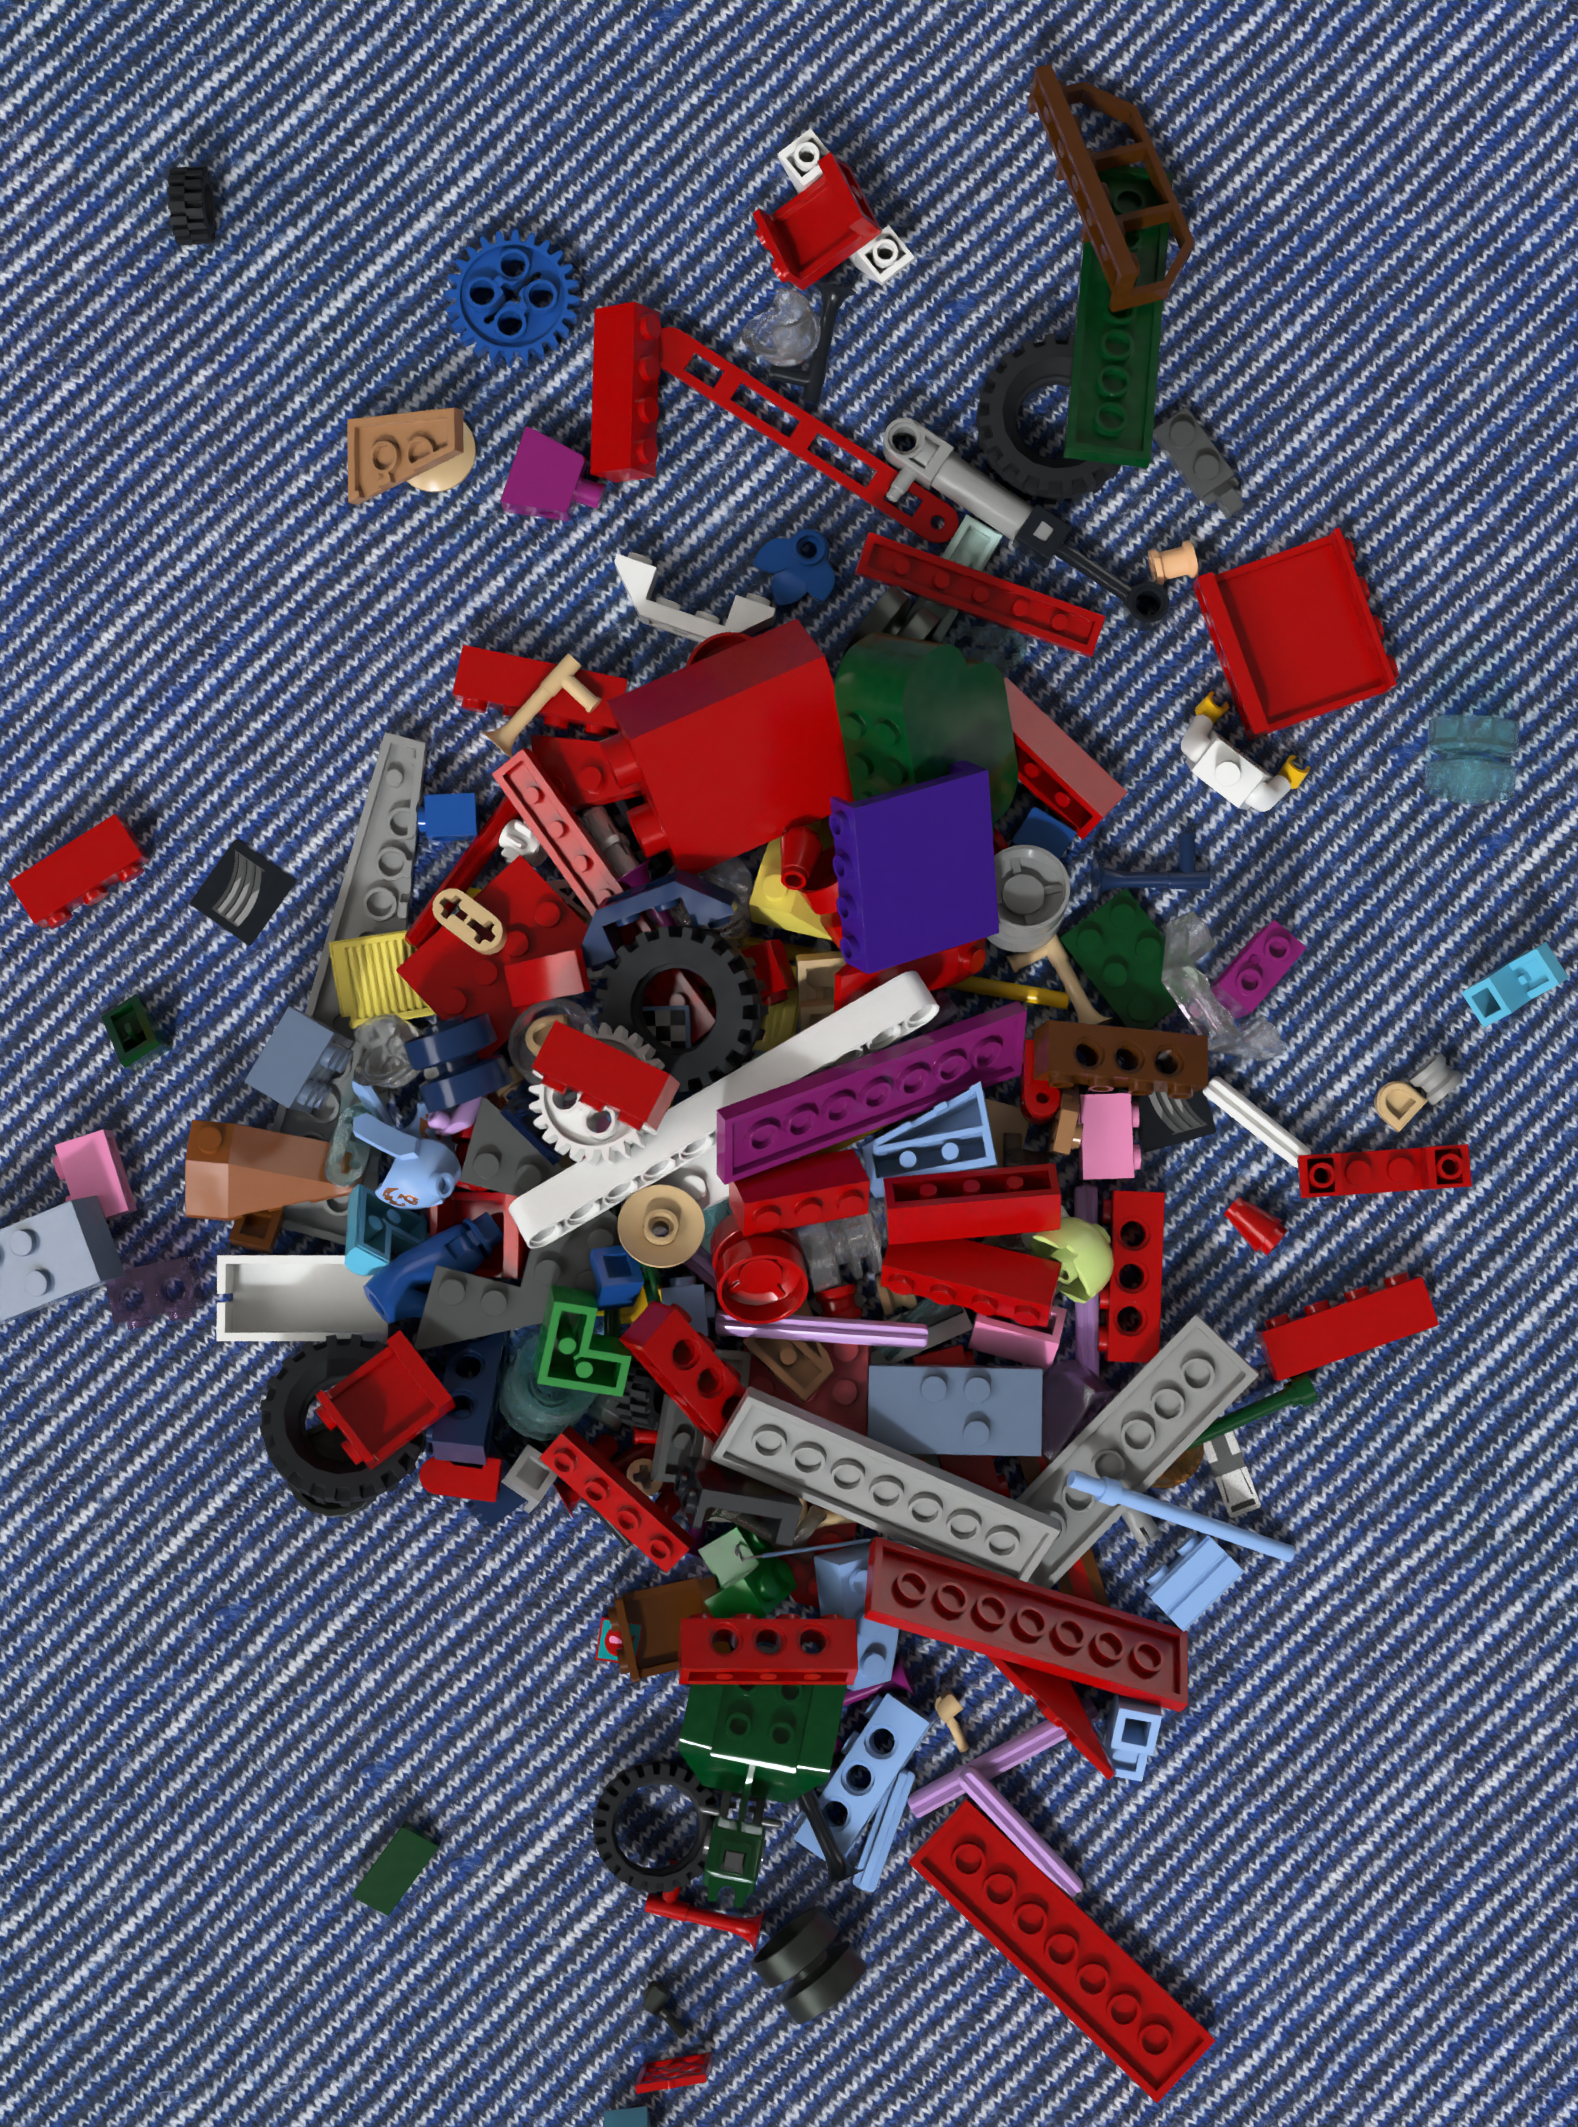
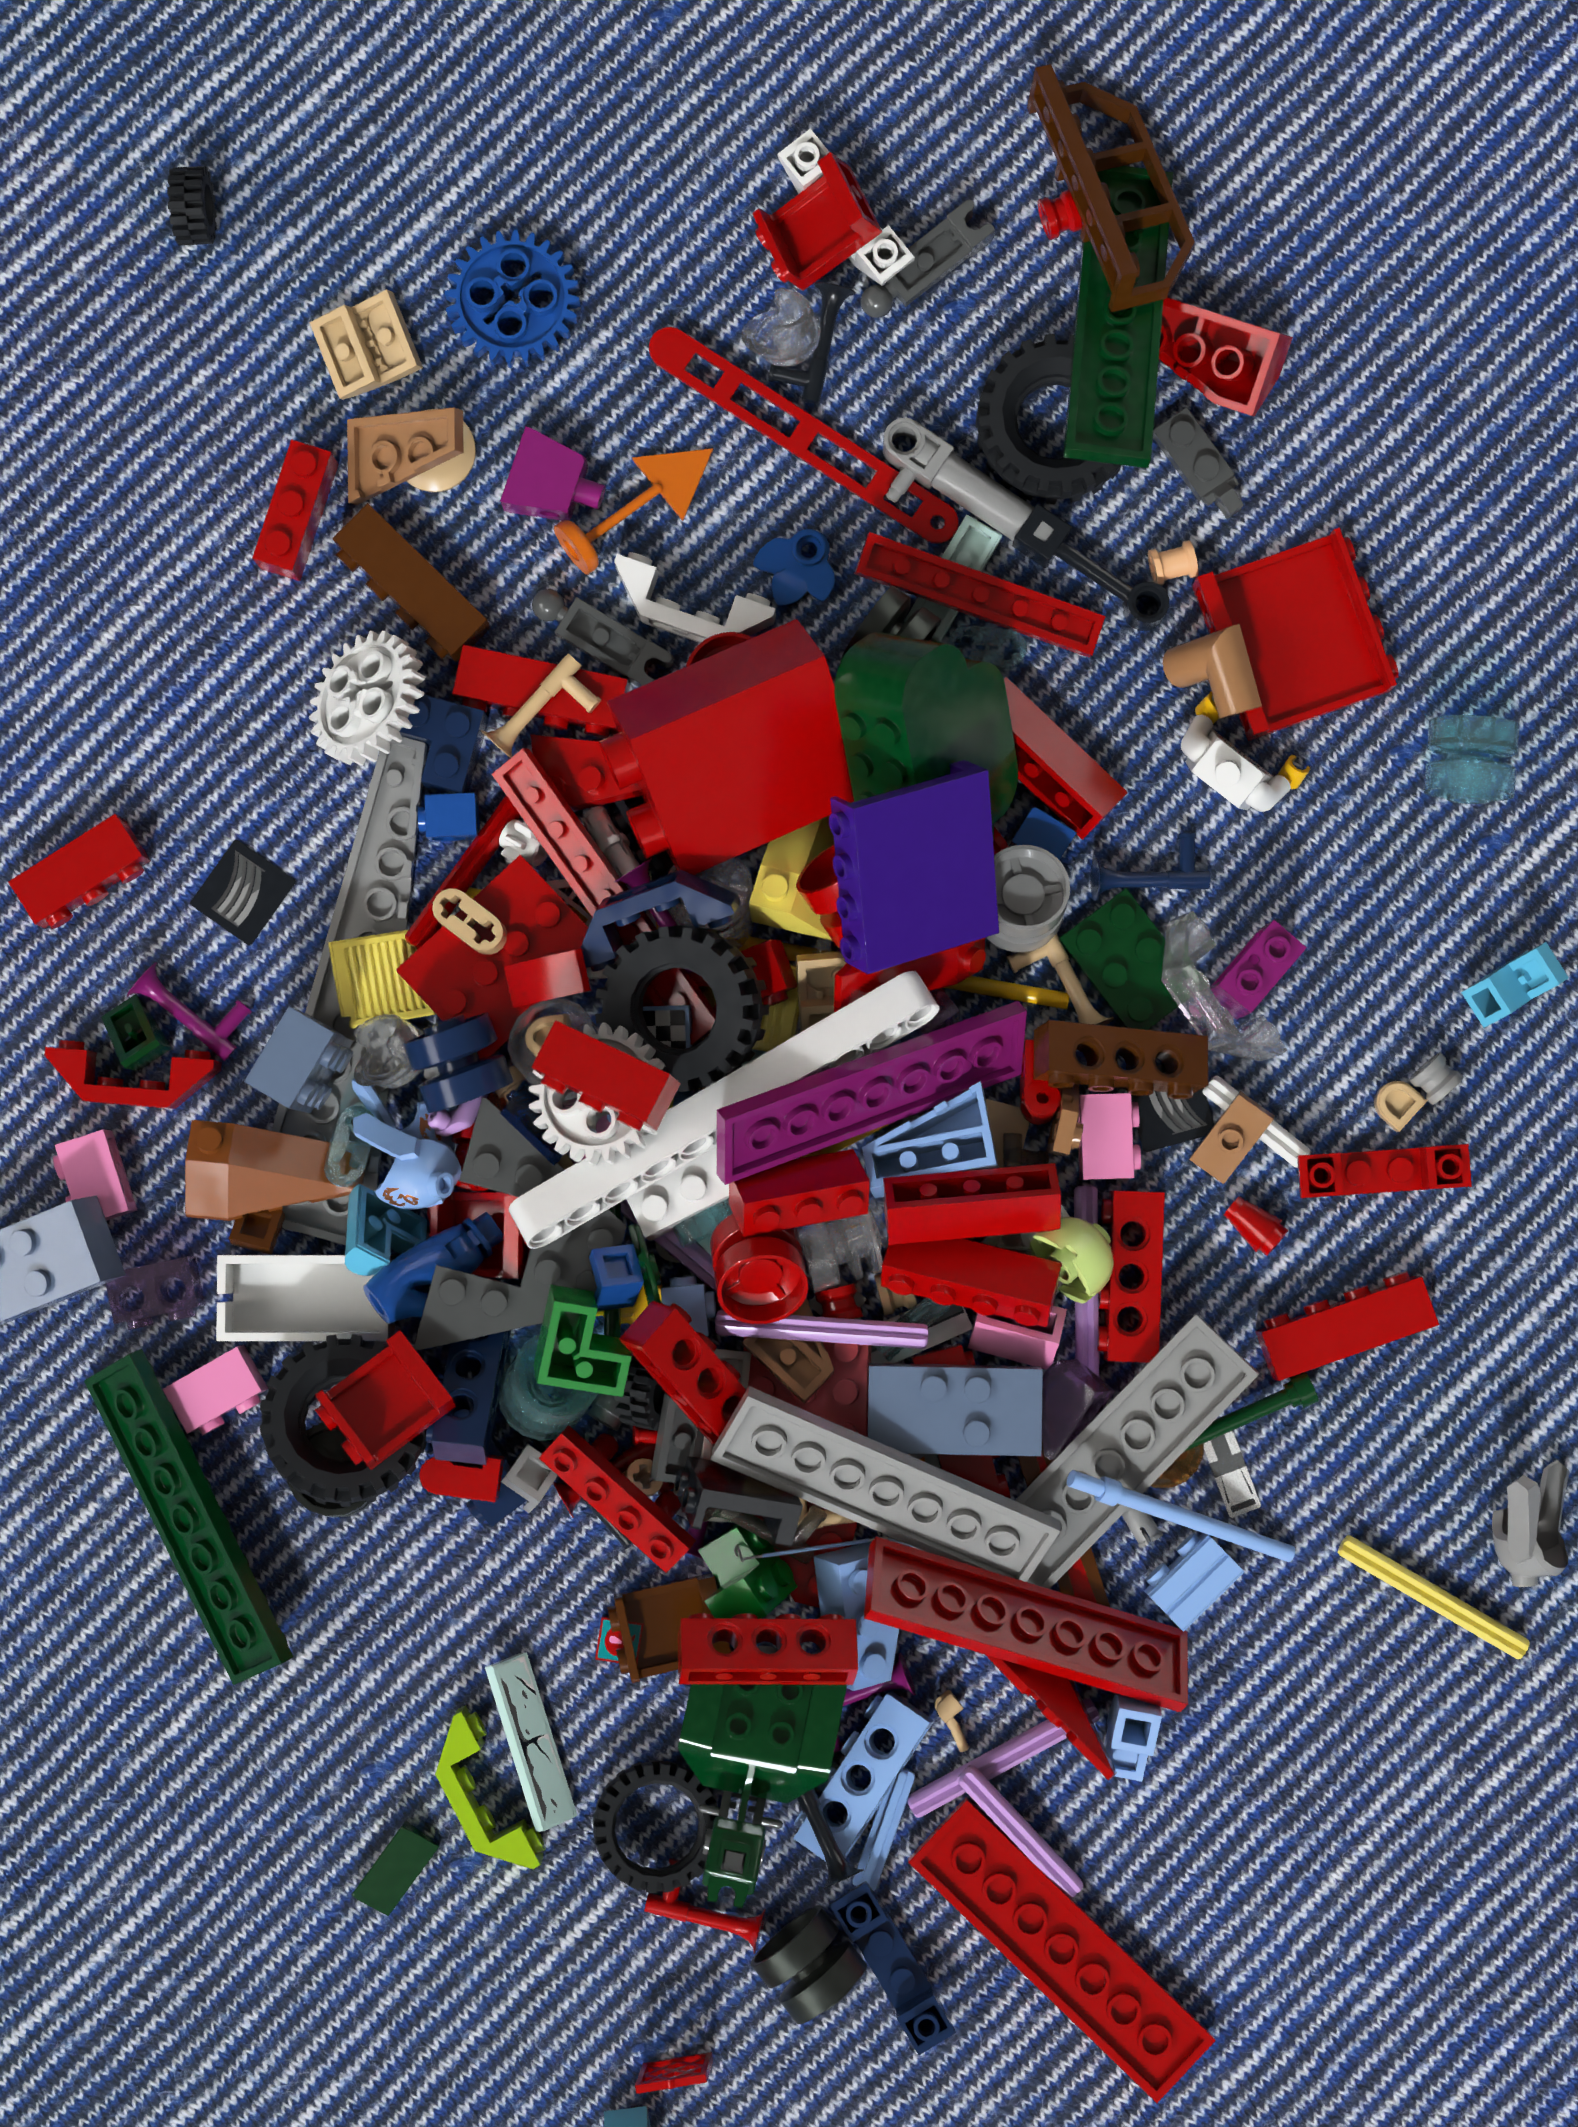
red brick [590,301,661,483] -> none
tan dish [617,1184,705,1268] -> none
pearl dark grey hand [642,1980,688,2039] -> none
red cone [780,826,823,890] -> none
none -> red slope [44,1040,222,1109]
none -> dark green plate [84,1348,294,1685]
none -> magenta piece [127,962,252,1061]
none -> bright pink brick [162,1345,268,1436]
none -> red brick [252,439,339,581]
none -> tan slope [309,289,423,400]
none -> white gear [309,631,425,766]
none -> reddish brown brick [332,503,491,663]
none -> dark blue brick [399,695,489,794]
none -> lime slope [435,1705,546,1869]
none -> light aqua tile [485,1652,577,1832]
none -> dark grey plate [532,589,675,687]
none -> orange piece [554,448,713,575]
none -> dark blue slope [829,1881,956,2055]
none -> dark grey plate [860,200,995,318]
none -> red wheel [1037,189,1083,240]
none -> red wedge [1159,297,1293,416]
none -> medium nougat brick [1163,624,1262,719]
none -> medium nougat plate [1189,1091,1275,1184]
none -> light yellow axle [1338,1535,1530,1659]
none -> light grey piece [1492,1460,1570,1587]

